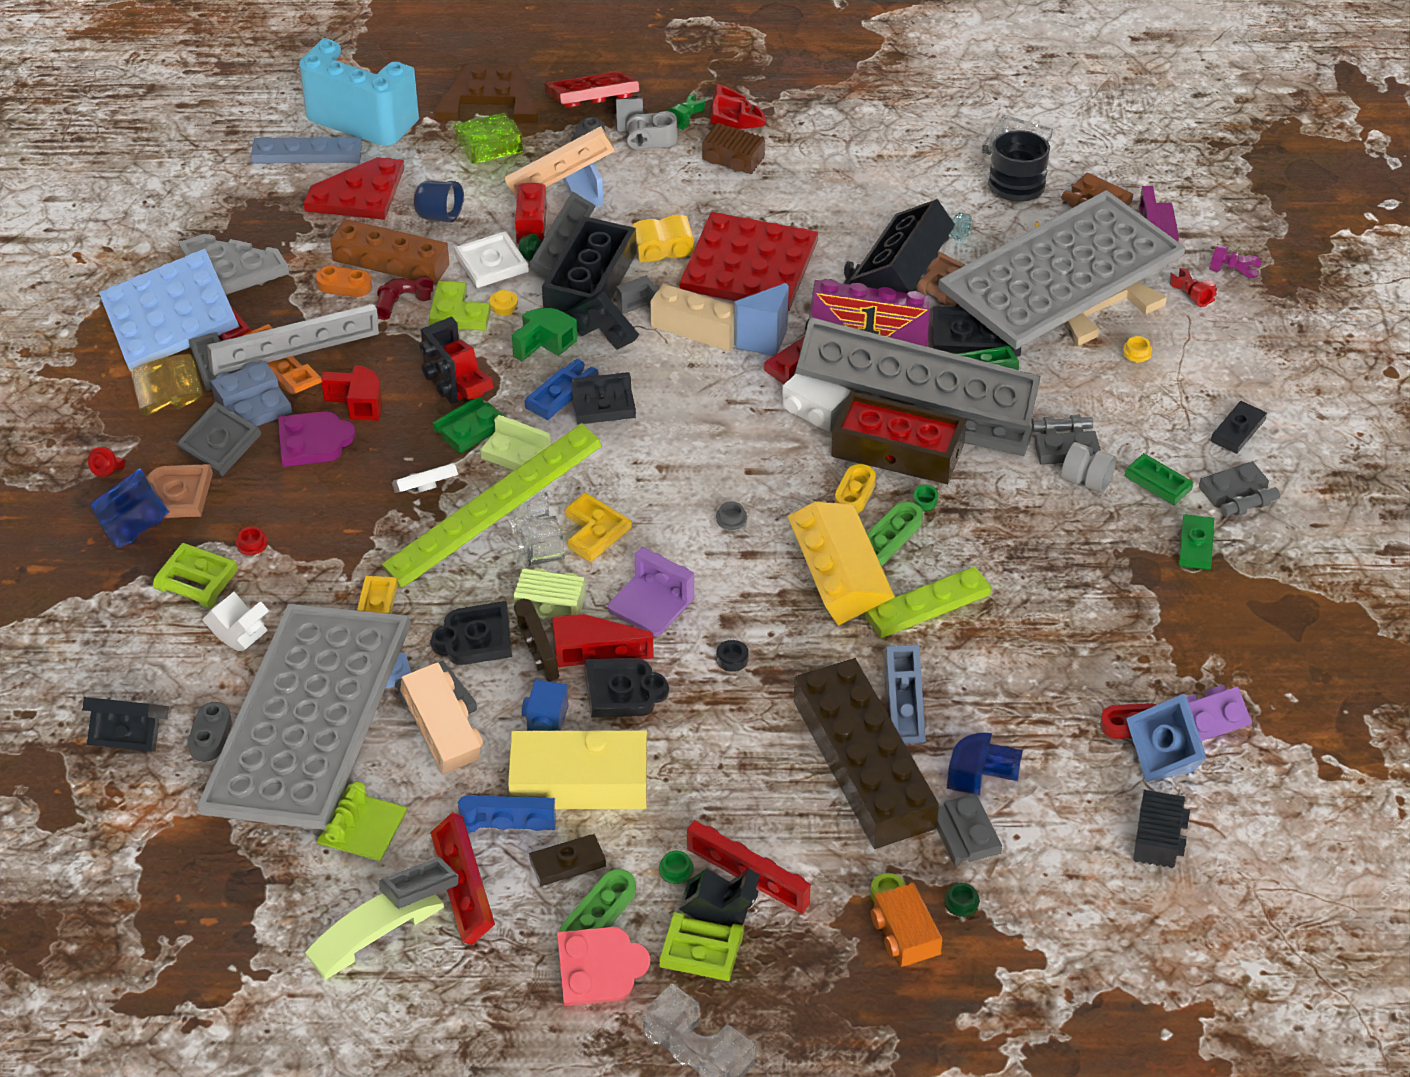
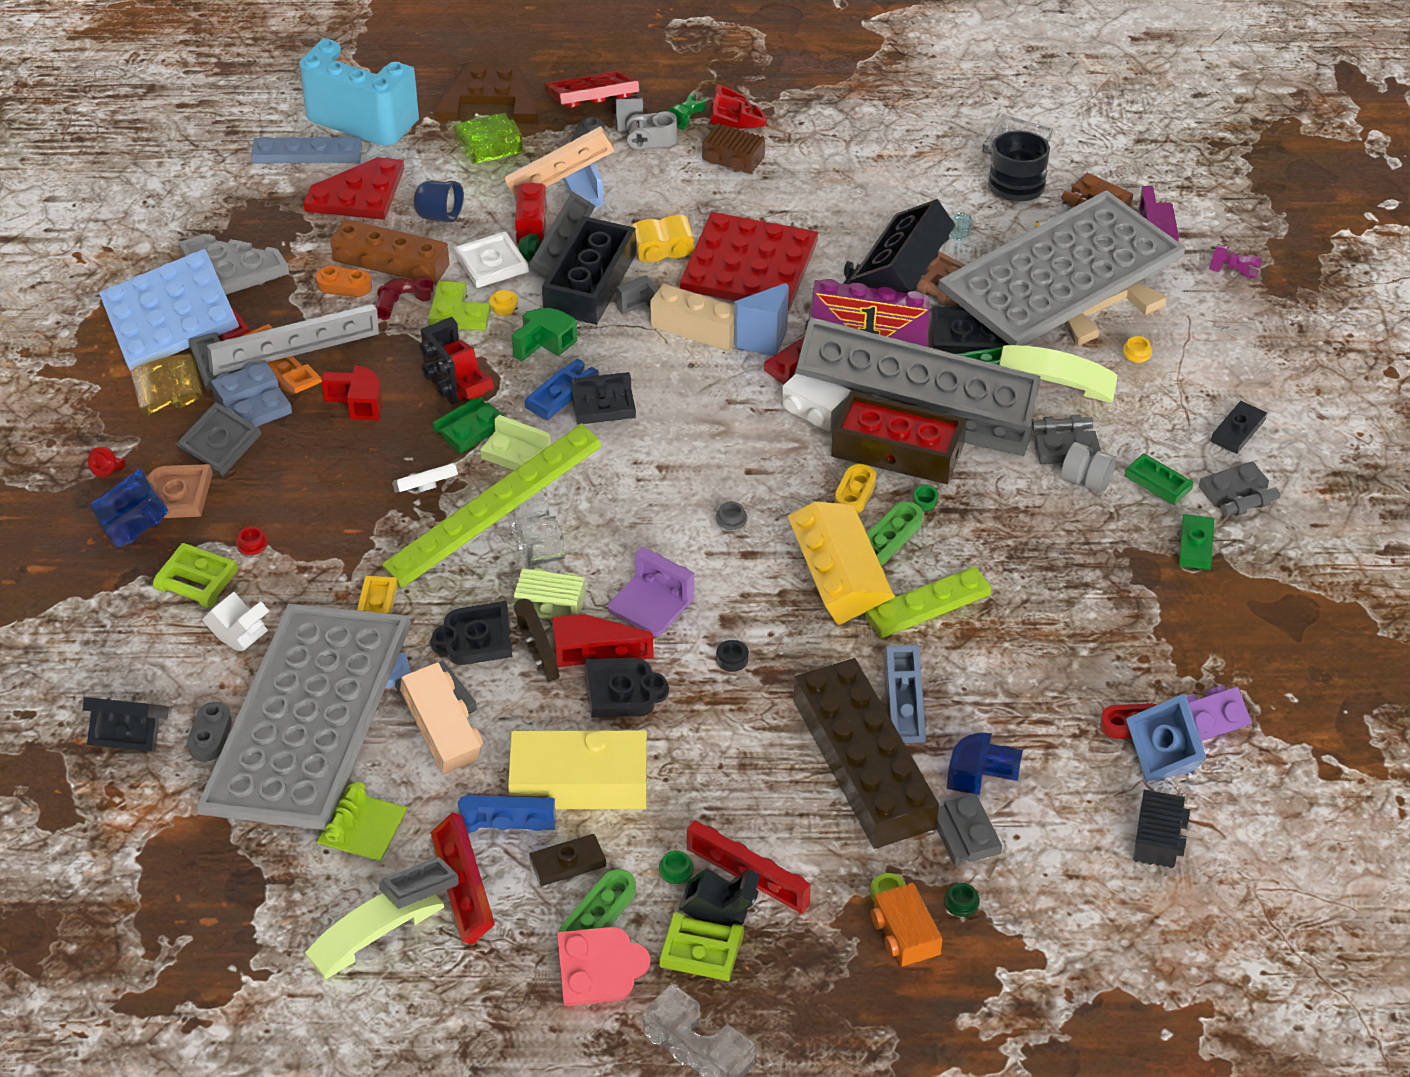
magenta plate [278,411,356,467] -> none
blue brick [522,680,569,731] -> none
black plate [565,291,640,350] -> none
yellow tile [565,492,632,562] -> none
red piece [1170,268,1217,307] -> none
none -> yellowish green slope [999,345,1118,403]

